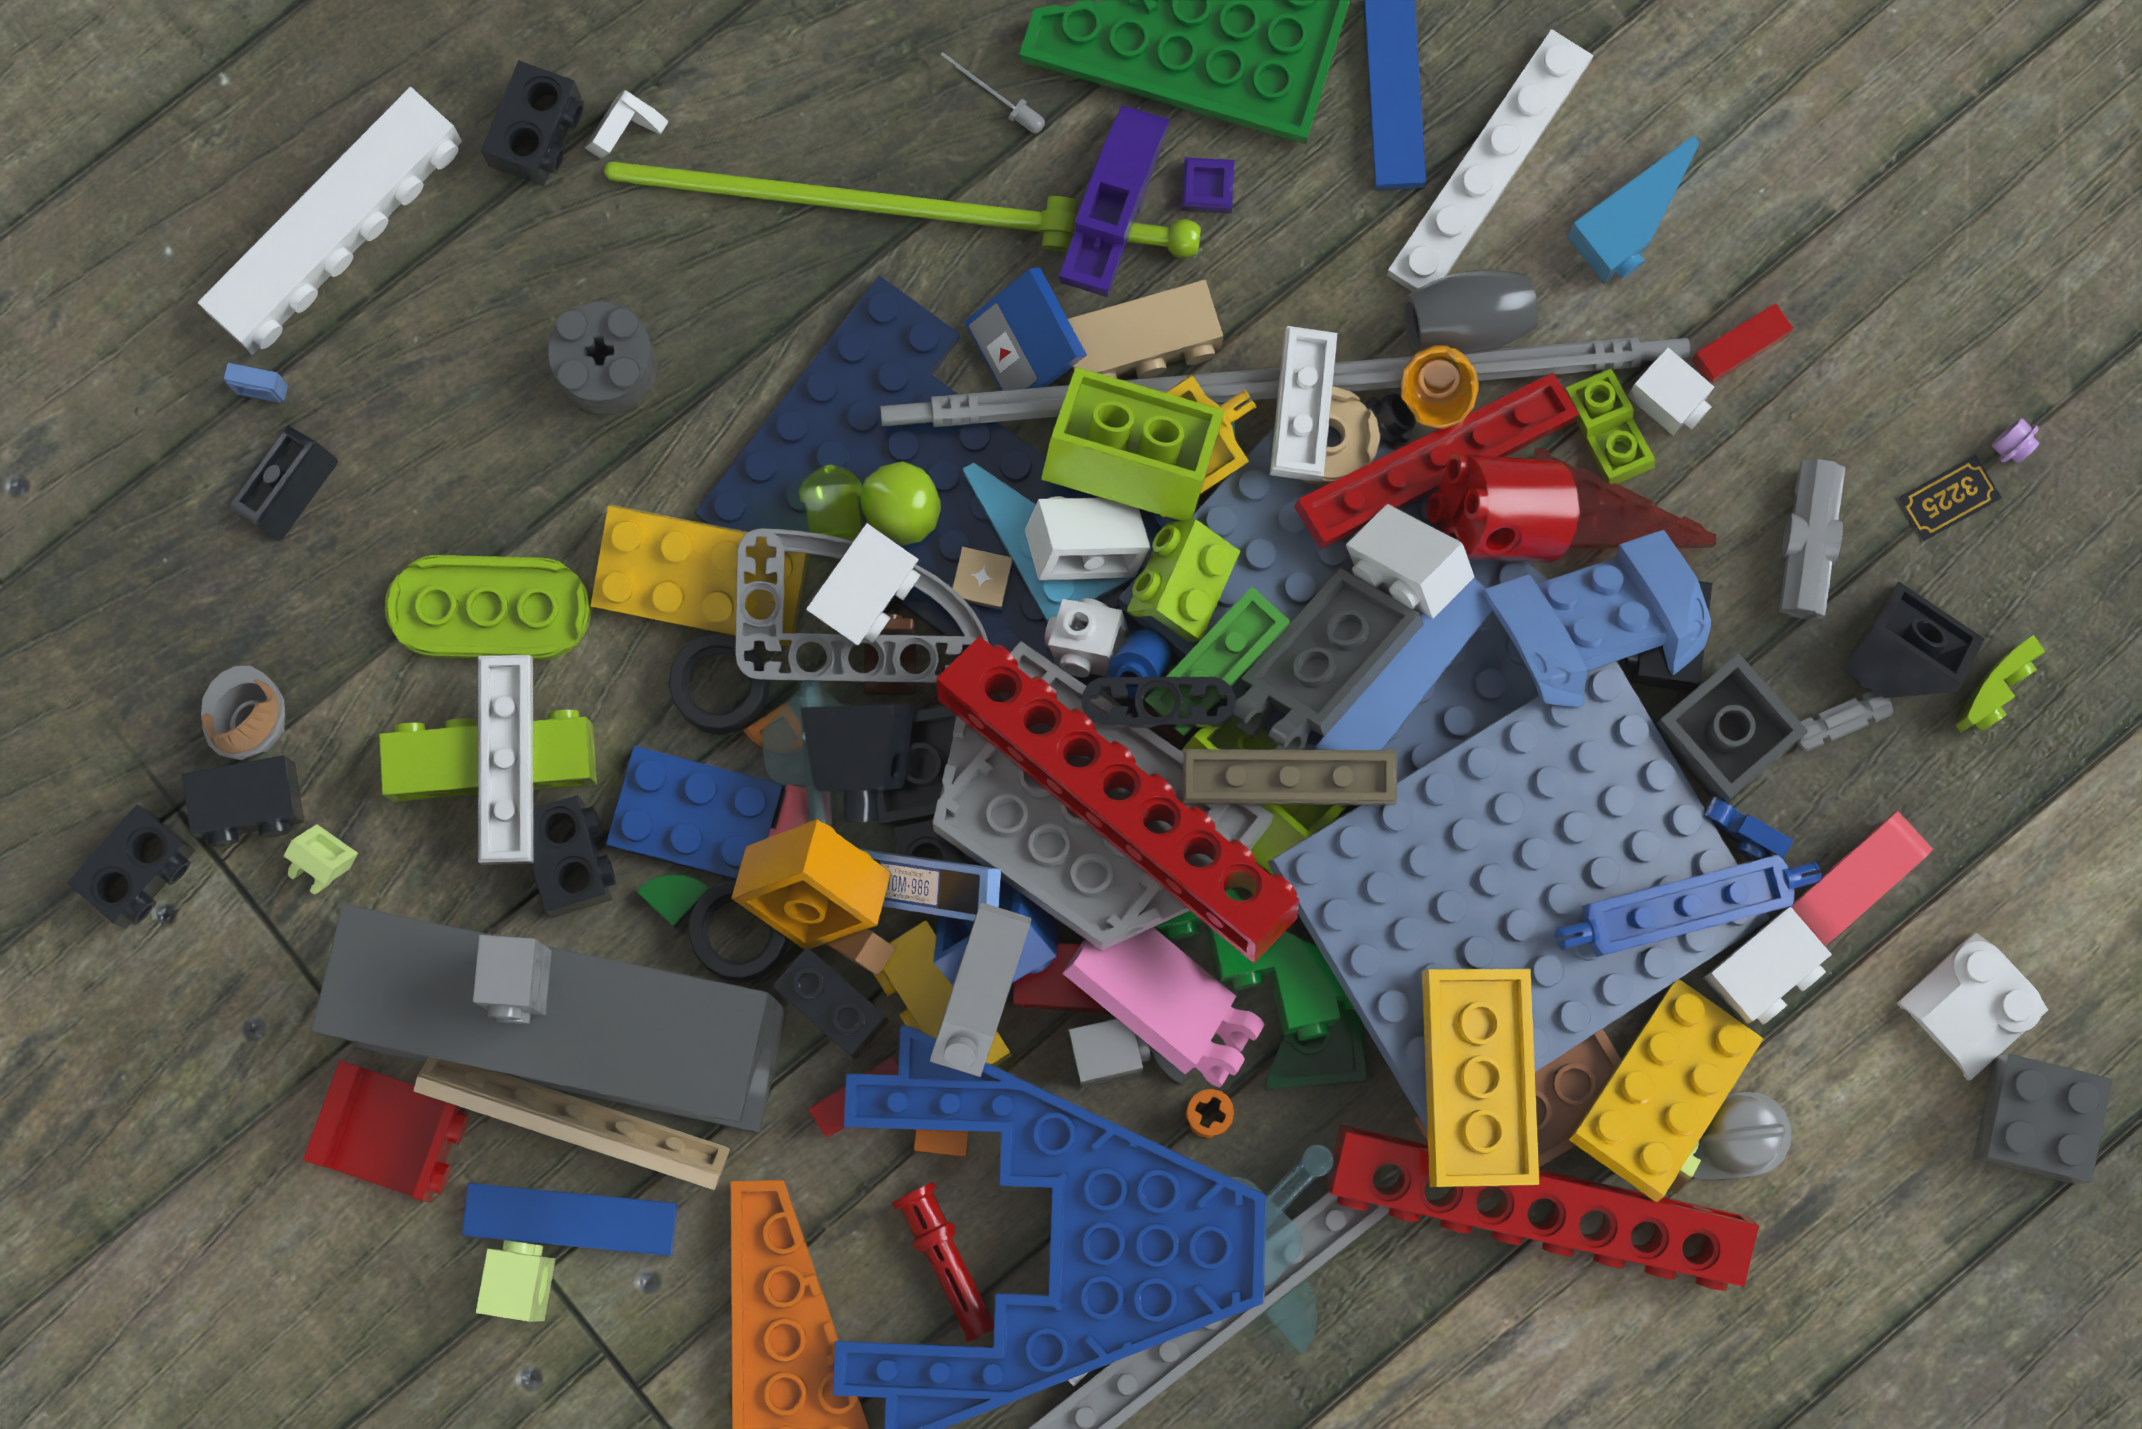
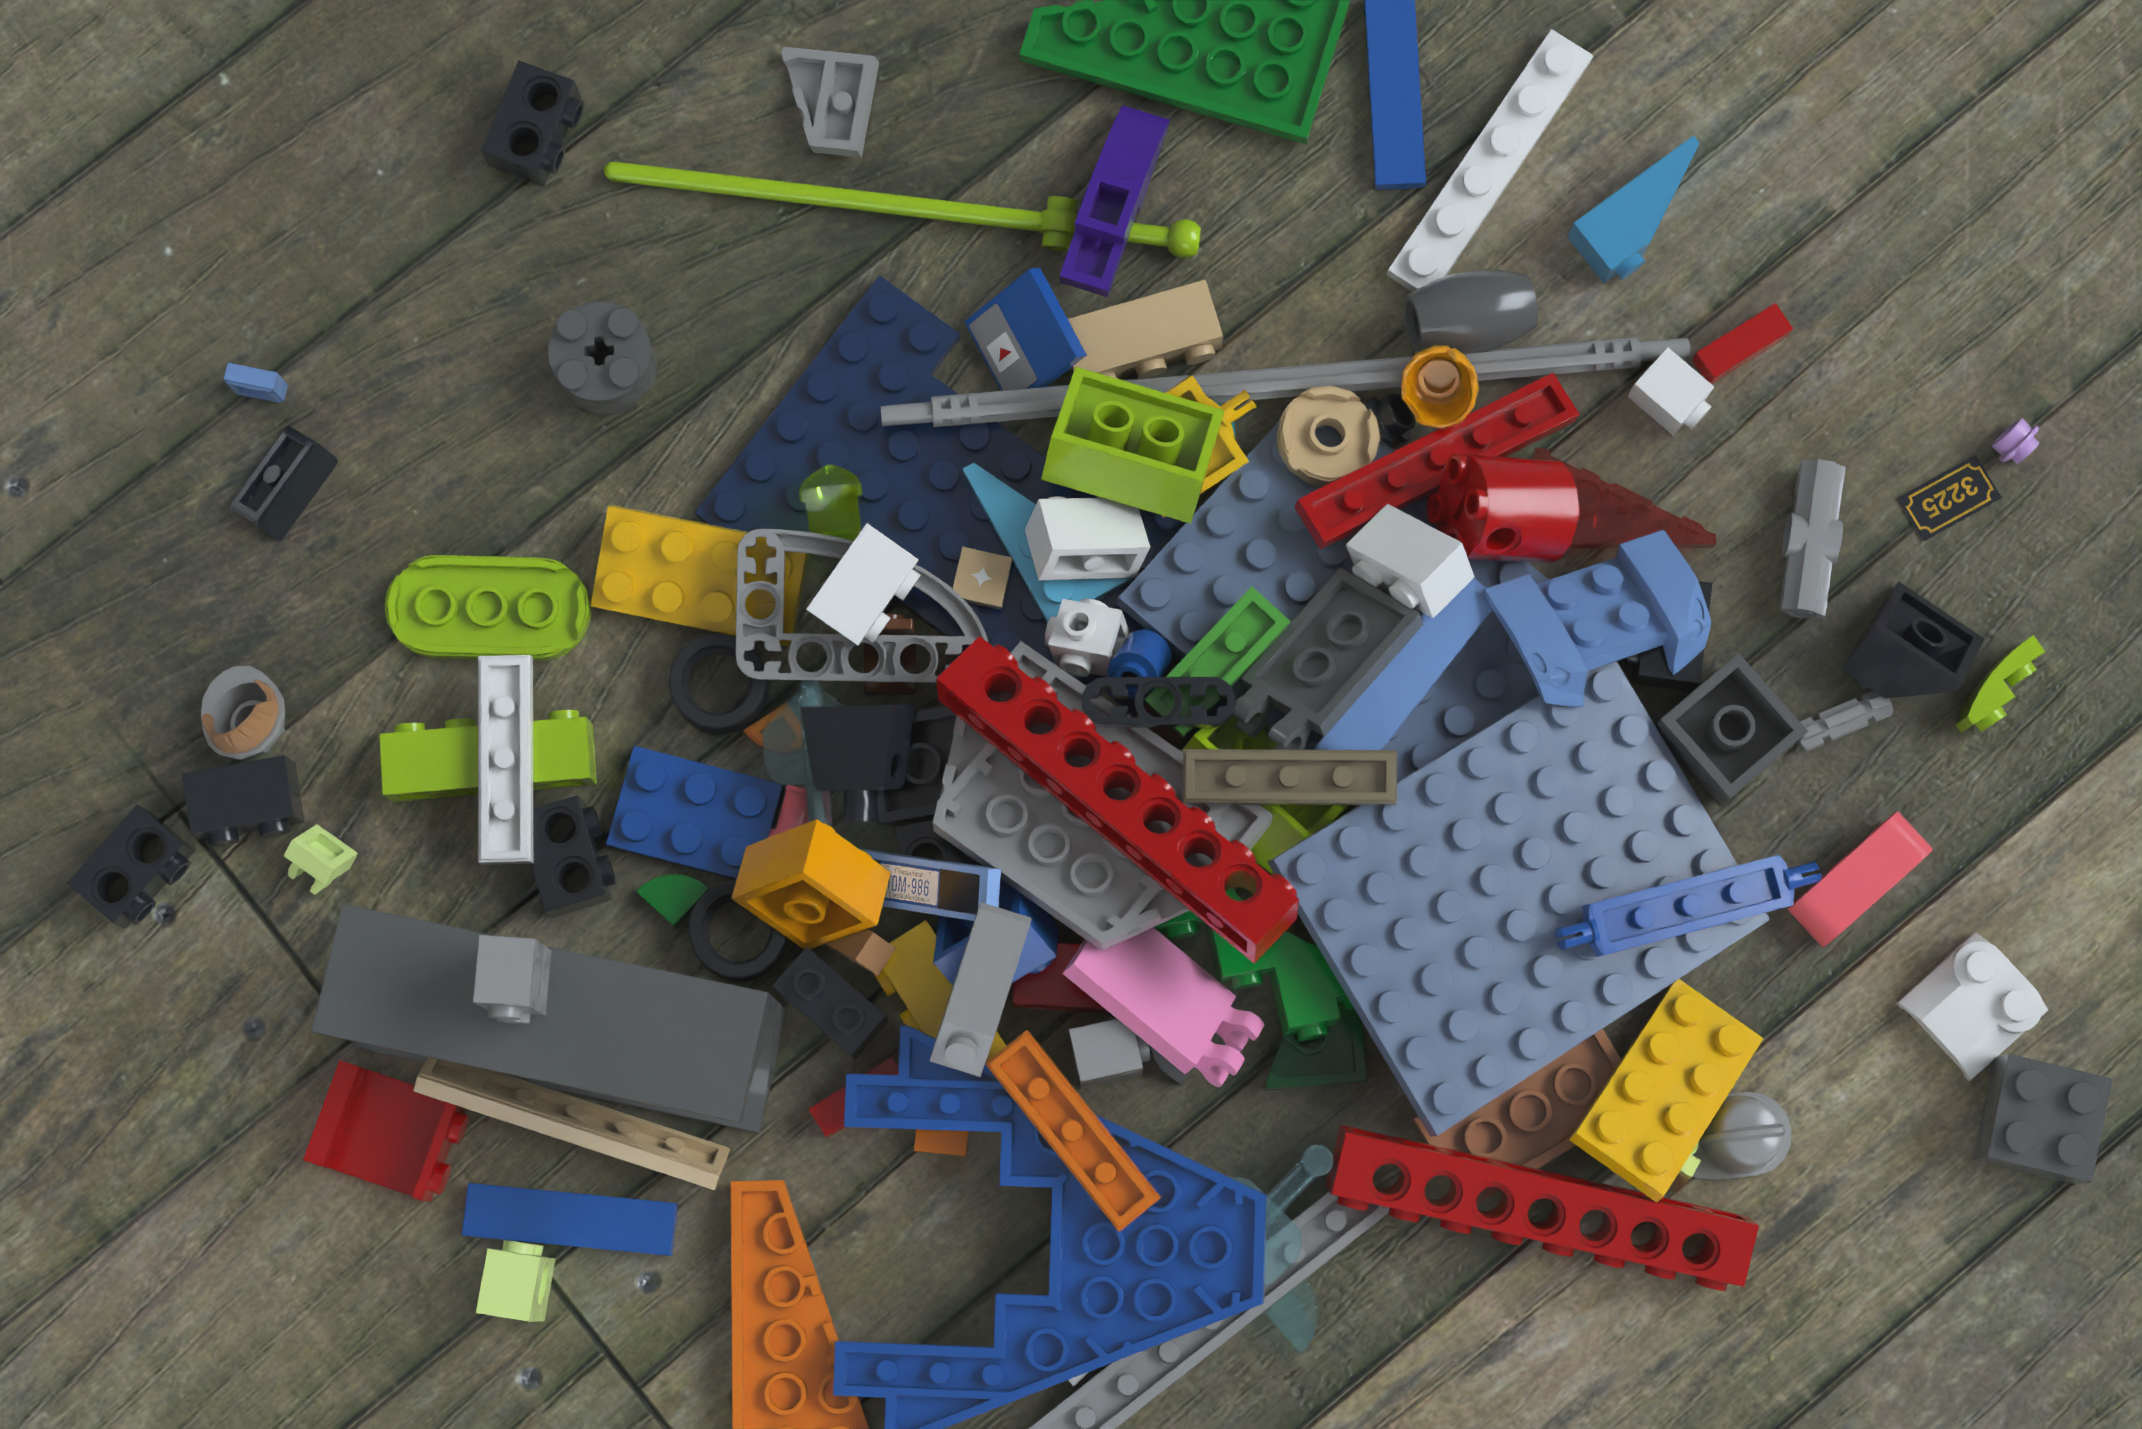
white brick [198,87,462,355] -> none
white tile [584,90,668,159] -> none
lime hair [859,461,941,546] -> none
red pin [891,1182,994,1342] -> none
light grey piece [941,52,1045,133] -> none
lime bracket [1127,519,1241,642] -> none
dark purple tile [1182,157,1235,213] -> none
orange bush [1186,1089,1234,1139] -> none
white tile [1270,326,1337,482] -> none
yellow plate [1422,969,1539,1187] -> none
lime slope [1565,368,1656,488] -> none
white brick [1703,907,1832,1025] -> none
blue plate [1704,797,1794,861] -> none
none -> light grey wing [781,47,879,158]
none -> orange tile [986,1030,1162,1232]

